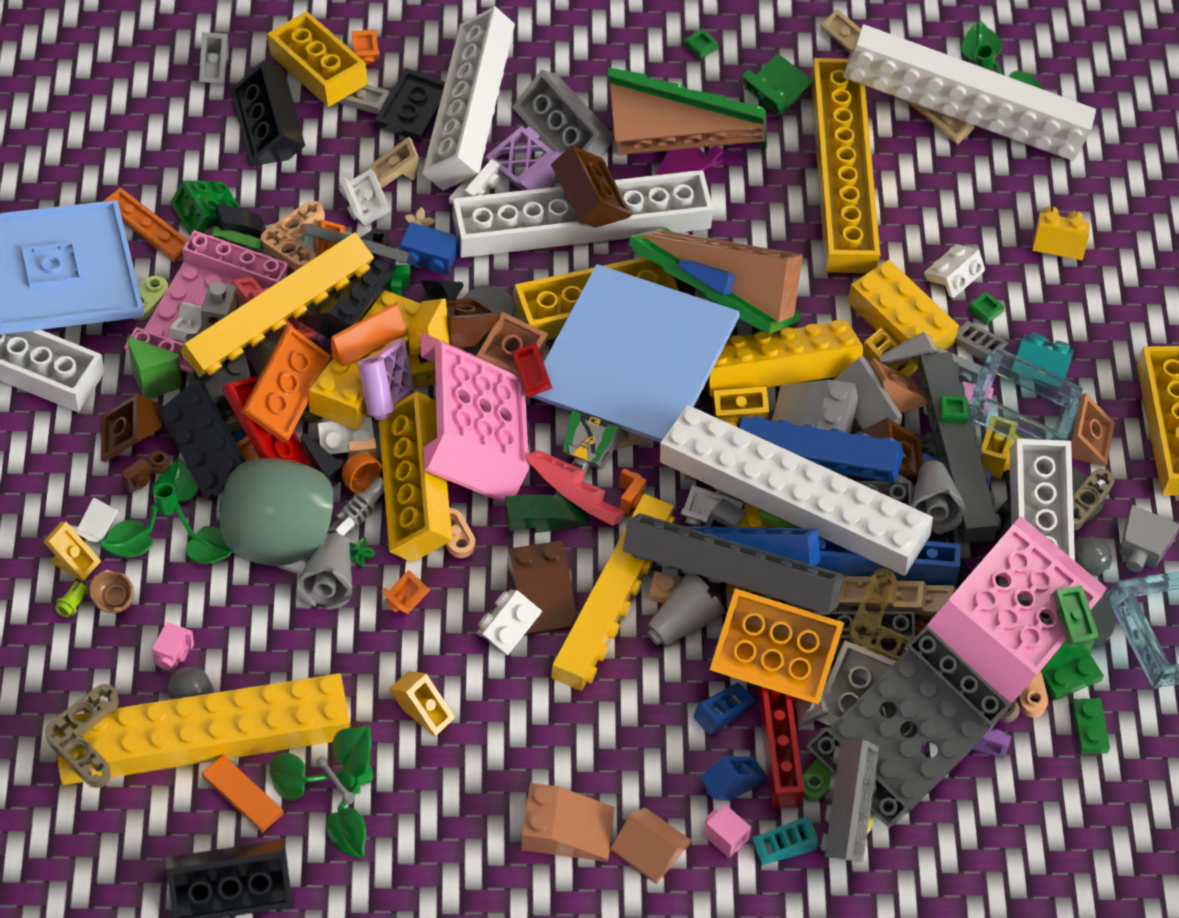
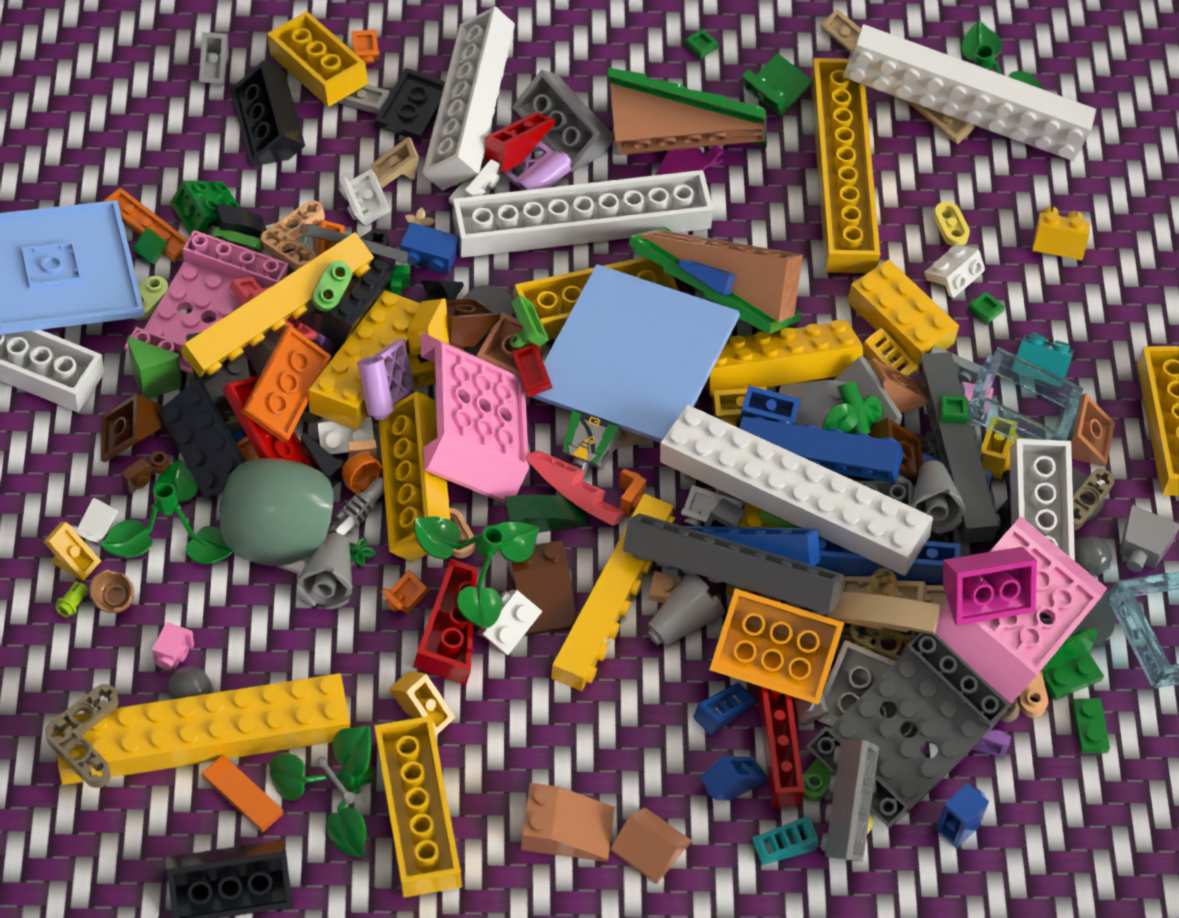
white bracket [169,301,202,343] -> none
light grey torso [201,282,240,332] -> none
orange slope [331,303,406,366] -> none
reddish brown slope [551,145,632,228] -> none
bright pink brick [704,805,752,858] -> none
light grey slope [879,332,939,365] -> none
light grey slope [955,321,1009,368] -> none
green plate [1053,585,1099,646] -> none
none -> green tile [133,228,169,264]
none -> bright green plate [311,260,352,311]
none -> yellow brick [374,716,462,898]
none -> red wedge [413,559,477,685]
none -> green plant [414,516,539,629]
none -> red slope [485,112,555,172]
none -> bright green piece [510,295,549,349]
none -> blue brick [739,385,801,425]
none -> green plant [822,381,883,435]
none -> tan slope [827,592,941,635]
none -> light yellow plate [934,202,970,246]
none -> blue brick [935,783,989,848]
none -> dark pink slope [943,547,1037,625]

